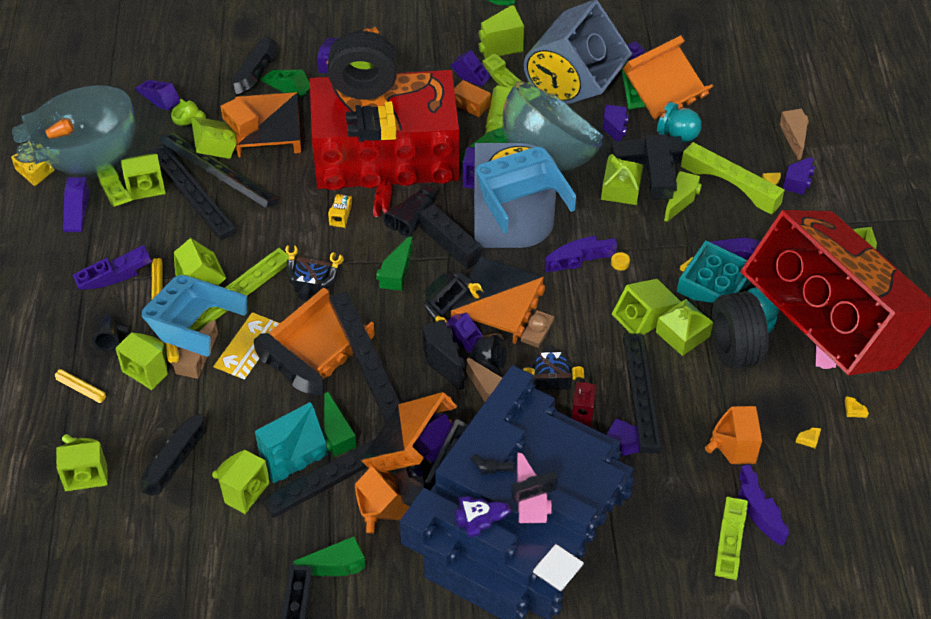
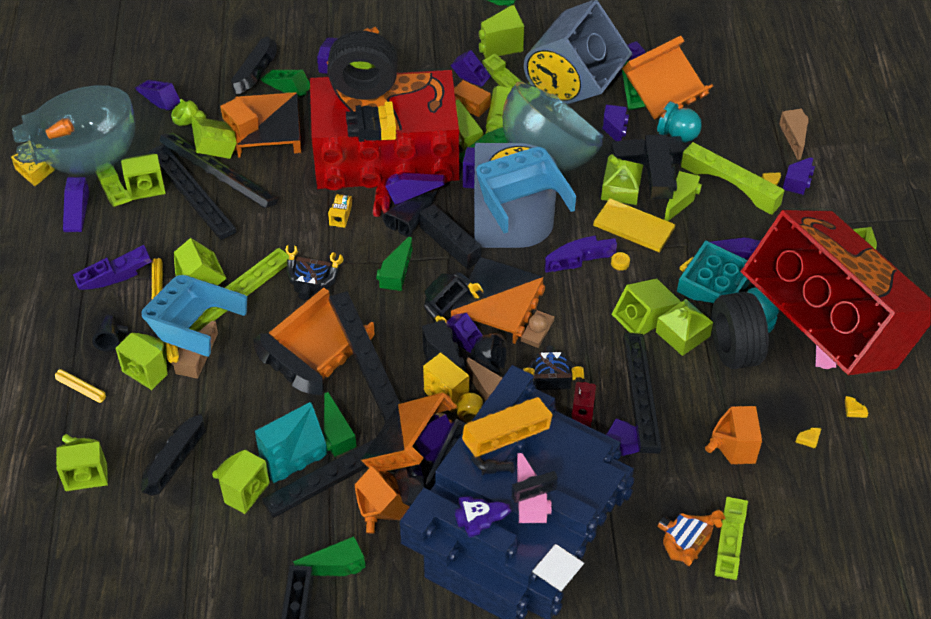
yellow sticker [213,313,280,379] -> none
dark purple slope [738,464,789,546] -> none
none -> dark purple slope [386,173,445,205]
none -> yellow brick [423,352,469,413]
none -> lime slope [456,99,483,150]
none -> yellow head [457,393,483,423]
none -> light orange brick [462,397,552,458]
none -> yellow tile [593,199,675,253]
none -> torso [658,510,725,566]

